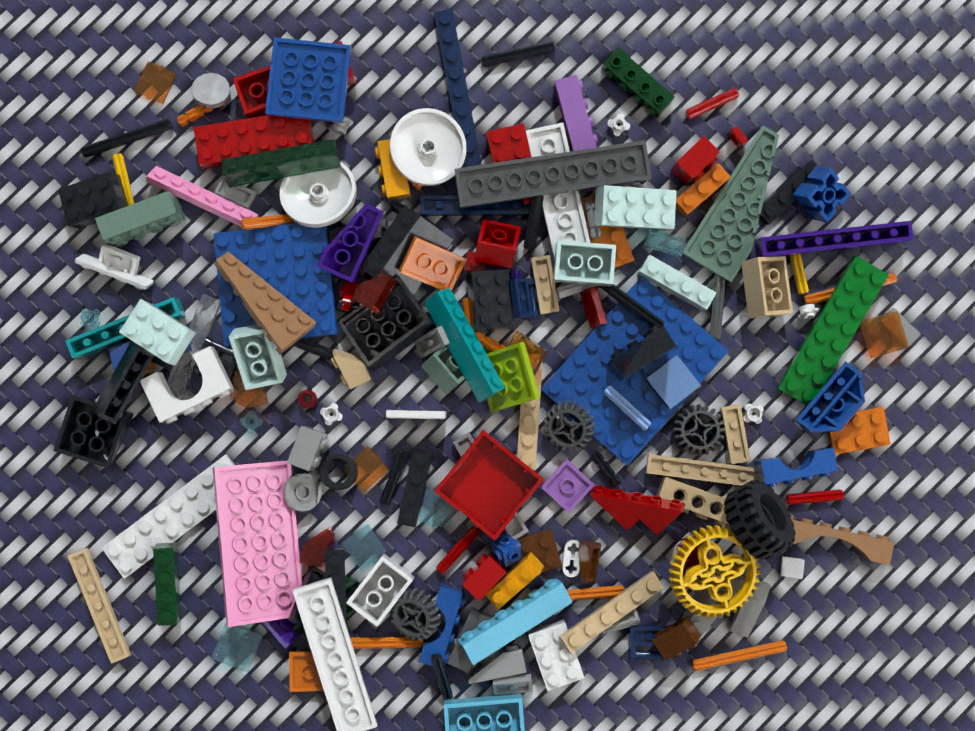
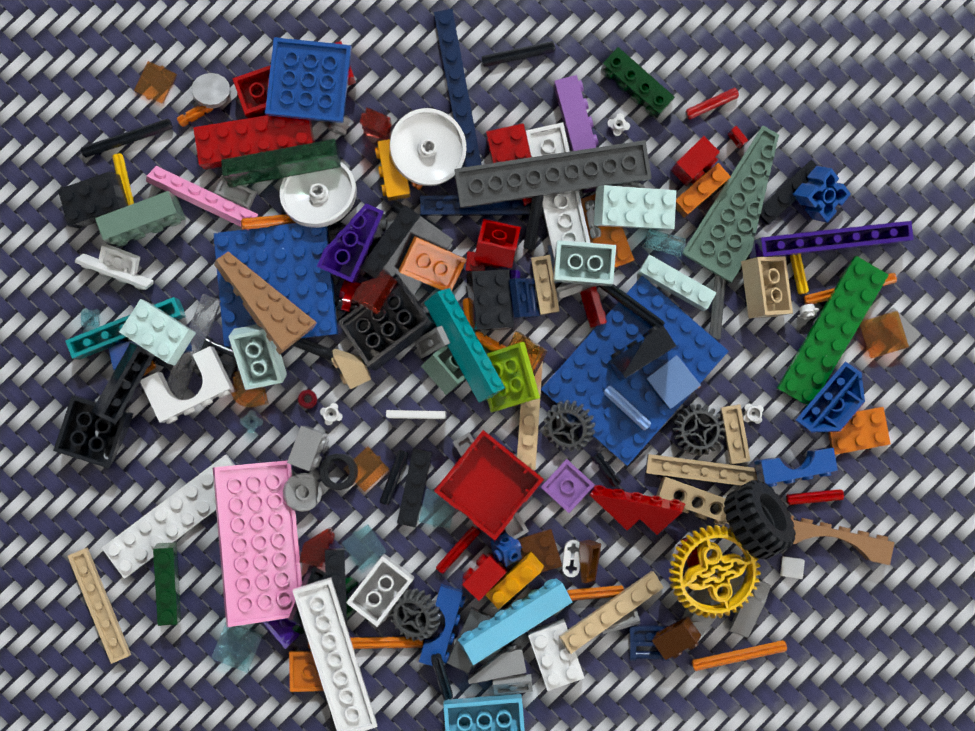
none -> clear red slope [360,107,392,140]

